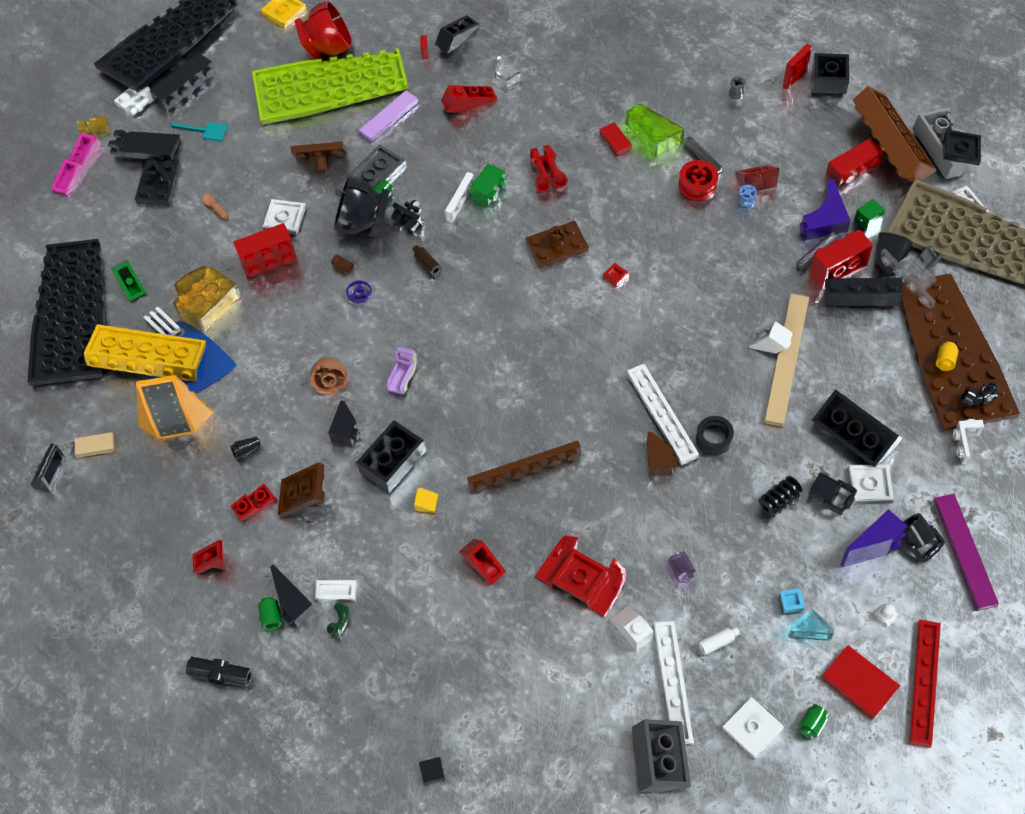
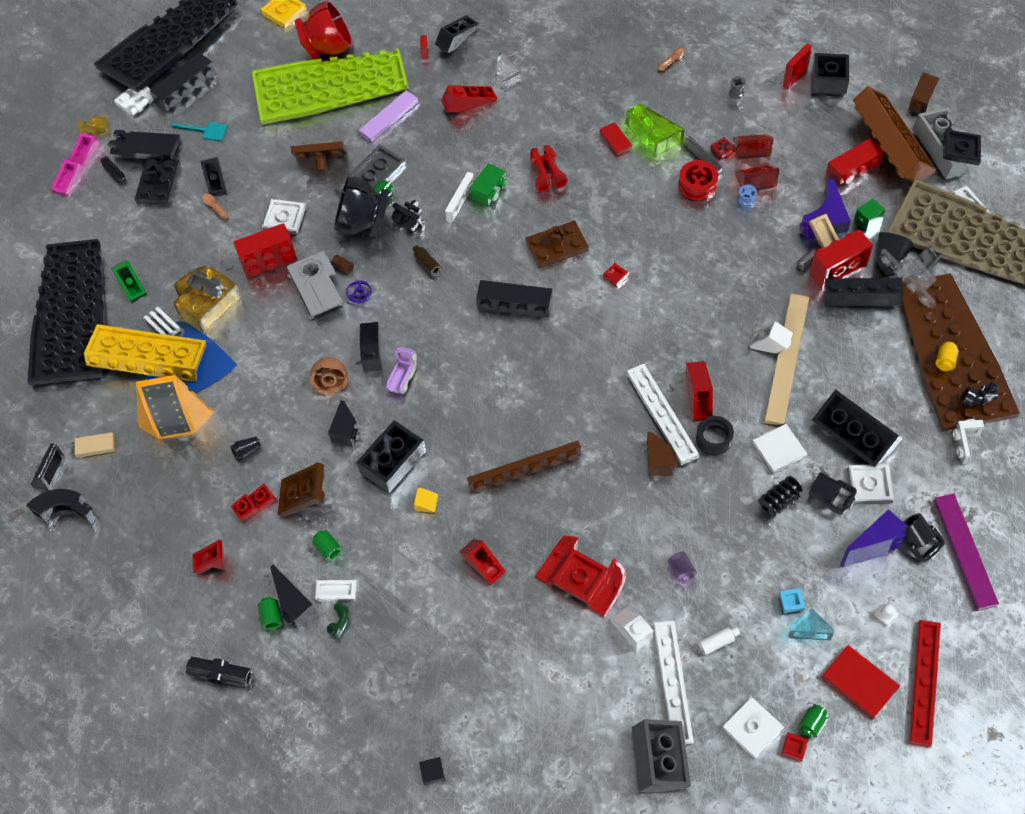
none -> black arch [26,489,96,524]
none -> black axle [100,156,125,182]
none -> dark grey hinge [187,270,227,298]
none -> black slope [200,156,227,195]
none -> light grey piece [287,251,345,320]
none -> green brick [312,530,343,562]
none -> black slope [360,322,382,372]
none -> black brick [476,280,553,317]
none -> nougat piece [658,47,684,71]
none -> red slope [686,361,713,421]
none -> red tile [710,137,735,160]
none -> clear red slope [733,134,774,159]
none -> white tile [752,424,807,474]
none -> red tile [781,732,809,761]
none -> tan tile [808,214,839,248]
none -> reddish brown slope [908,72,939,114]

